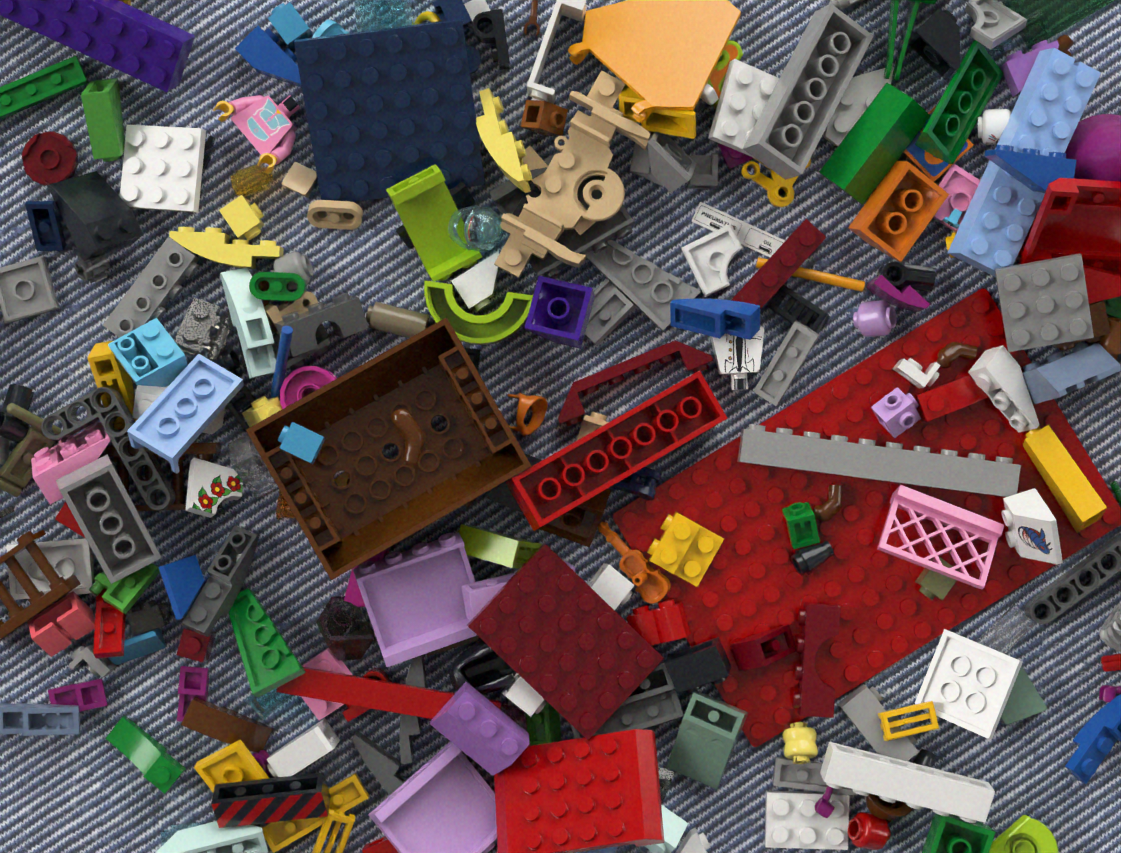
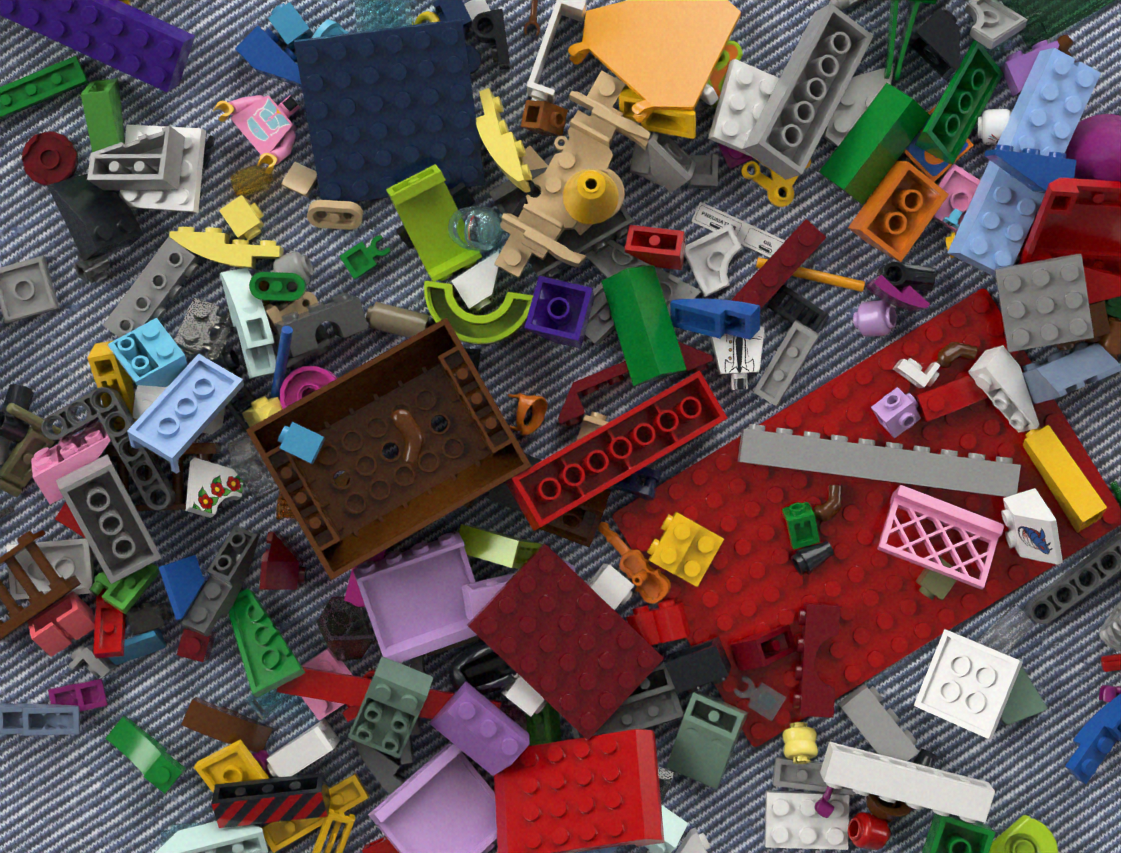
dark blue slope [25,201,66,251] -> none
magenta slope [177,666,209,722] -> none
yellow tile [878,701,939,741] -> none
none -> light grey wedge [87,126,185,190]
none -> dark red slope [259,531,307,590]
none -> green plate [339,235,391,280]
none -> sand green slope [348,656,433,758]
none -> yellow cone [563,169,619,225]
none -> green slope [601,265,687,387]
none -> red slope [625,225,686,270]
none -> clear light blue plate [734,676,786,721]

